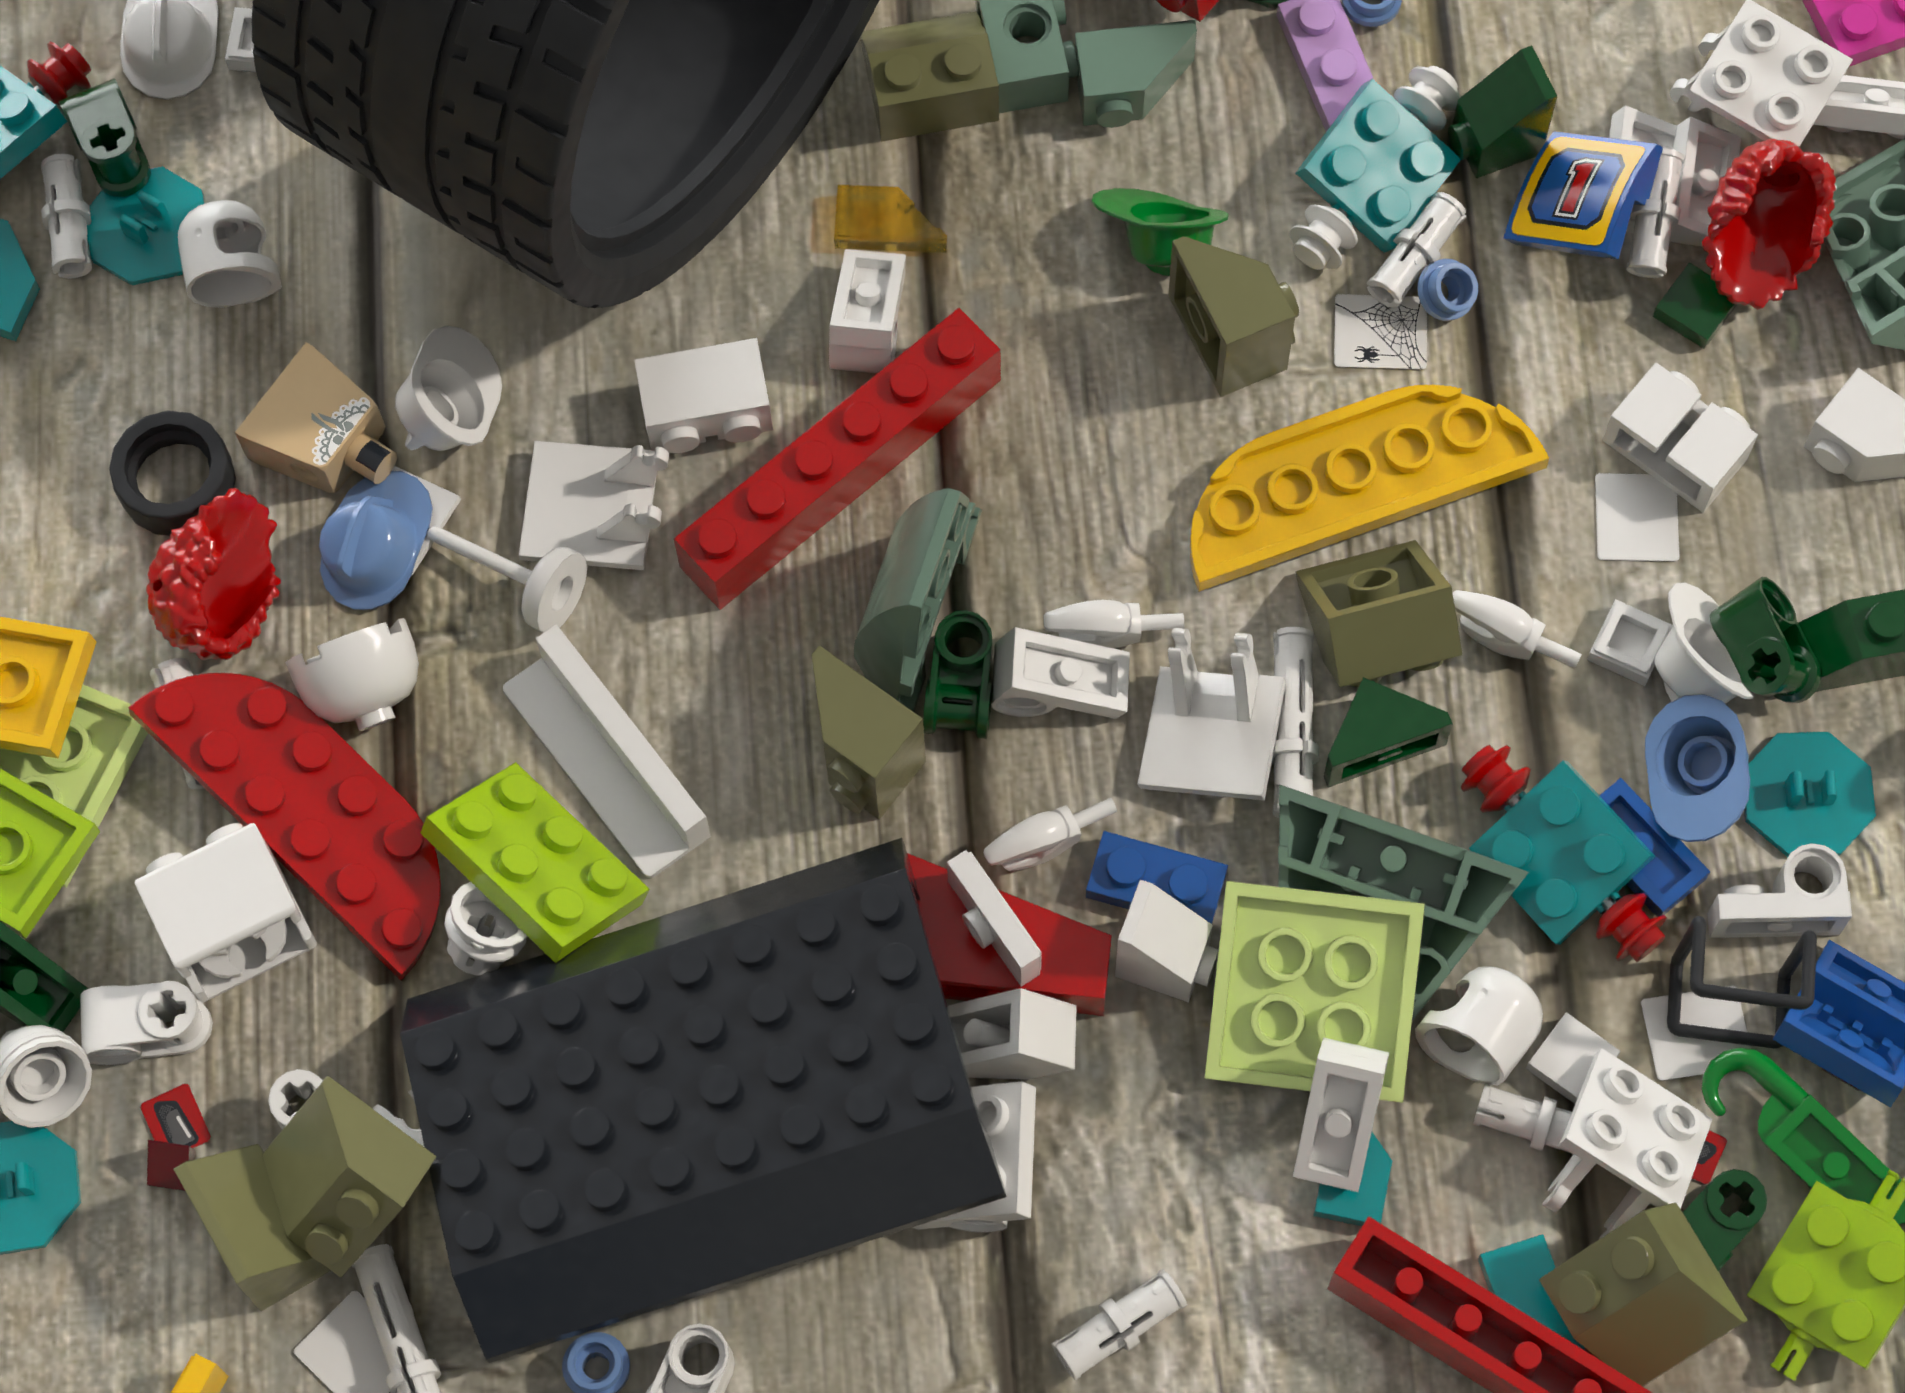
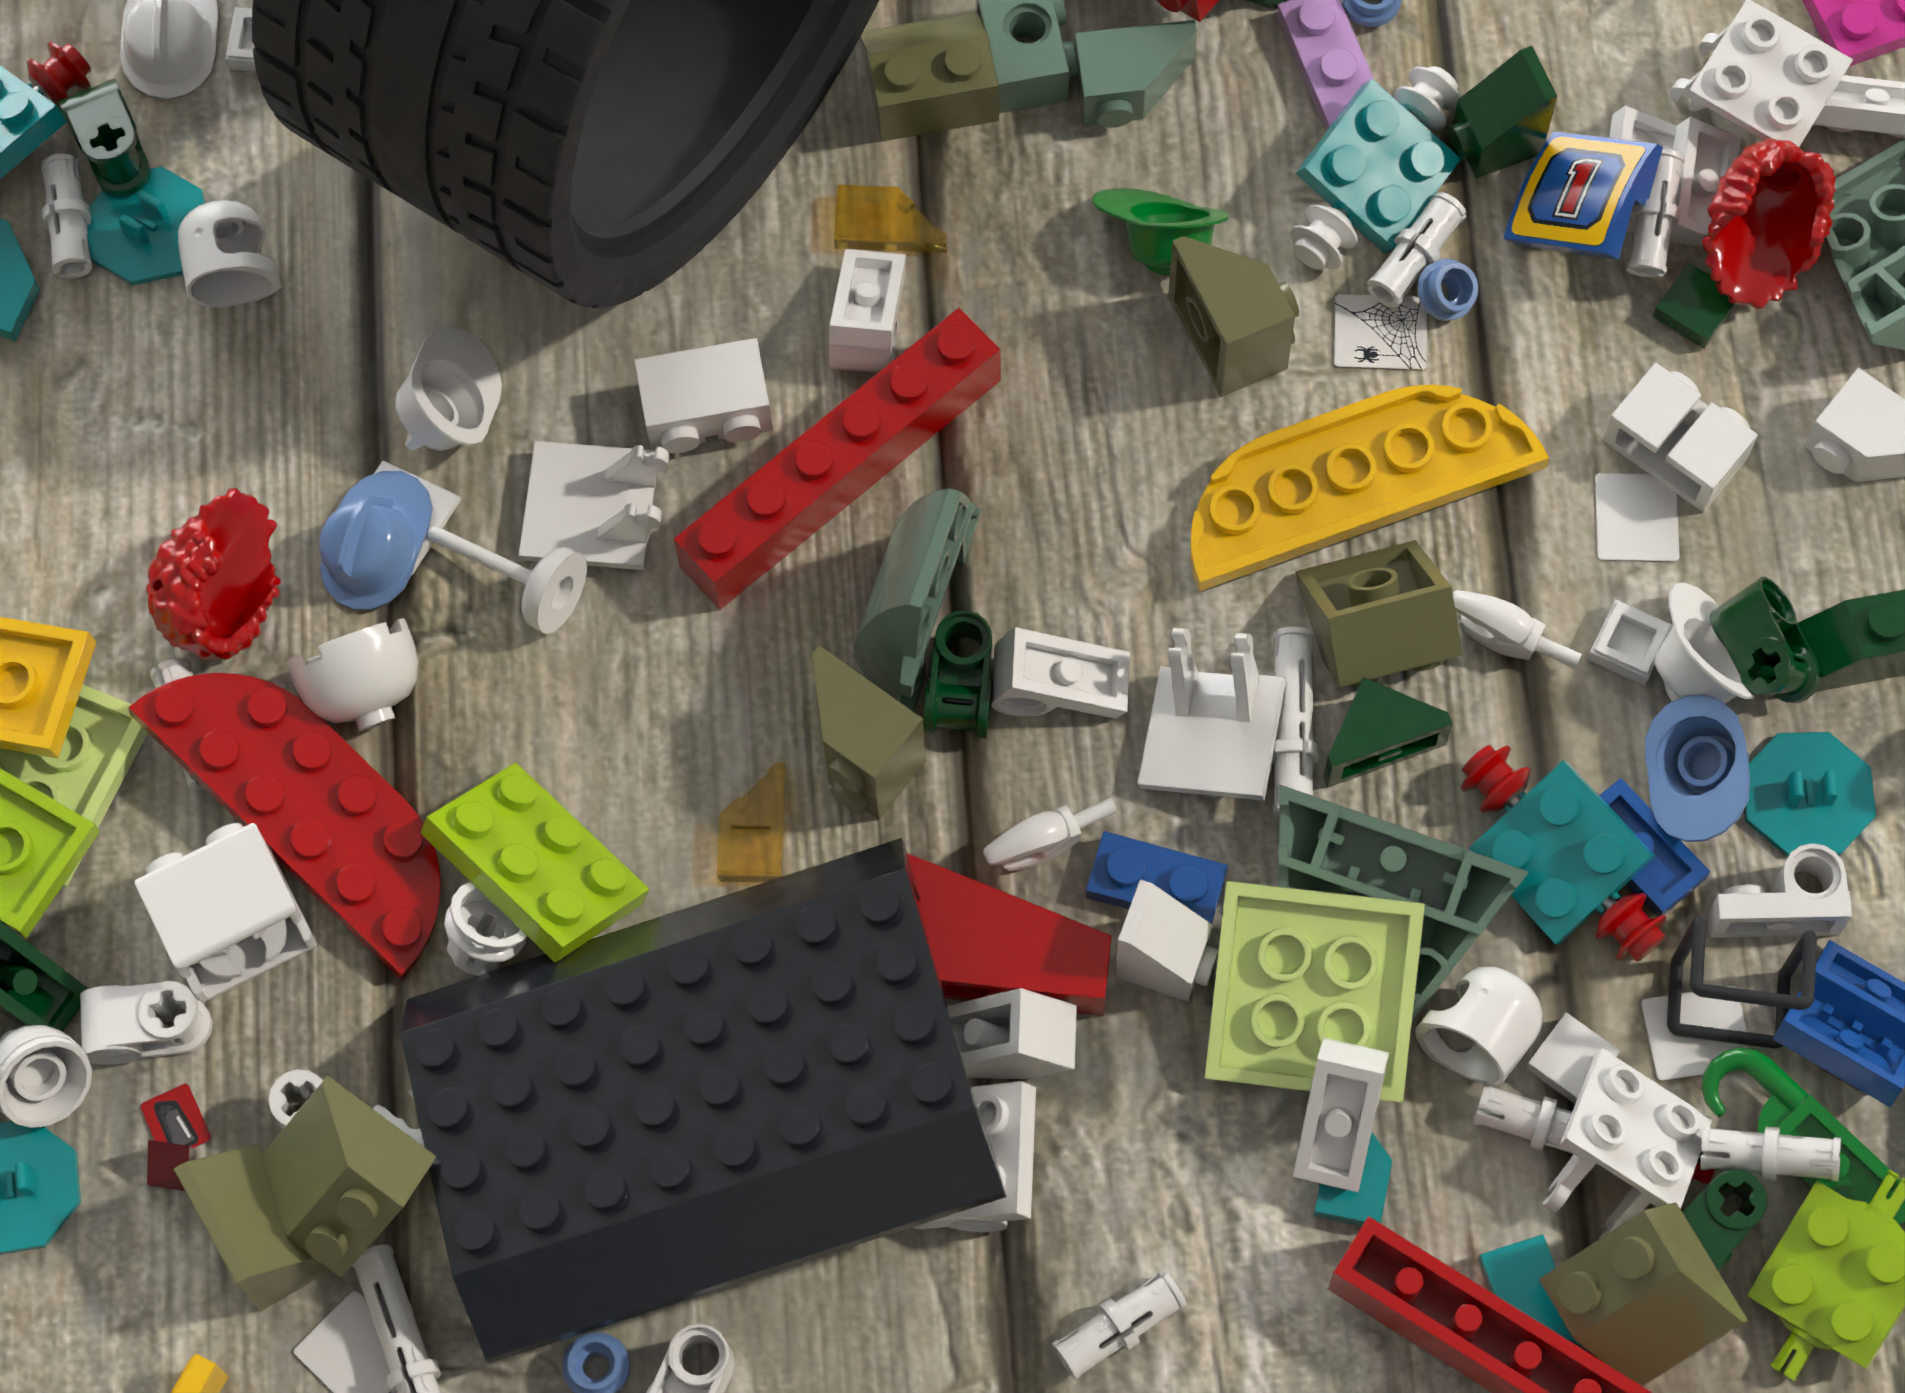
black tyre [109,411,236,536] -> none
tan torso [235,342,397,493] -> none
white panel [503,624,711,879] -> none
white plate [947,850,1042,987] -> none
white hand [1044,600,1184,649] -> none
none -> clear yellow tile [717,763,787,882]
none -> white pin [1701,1126,1841,1182]

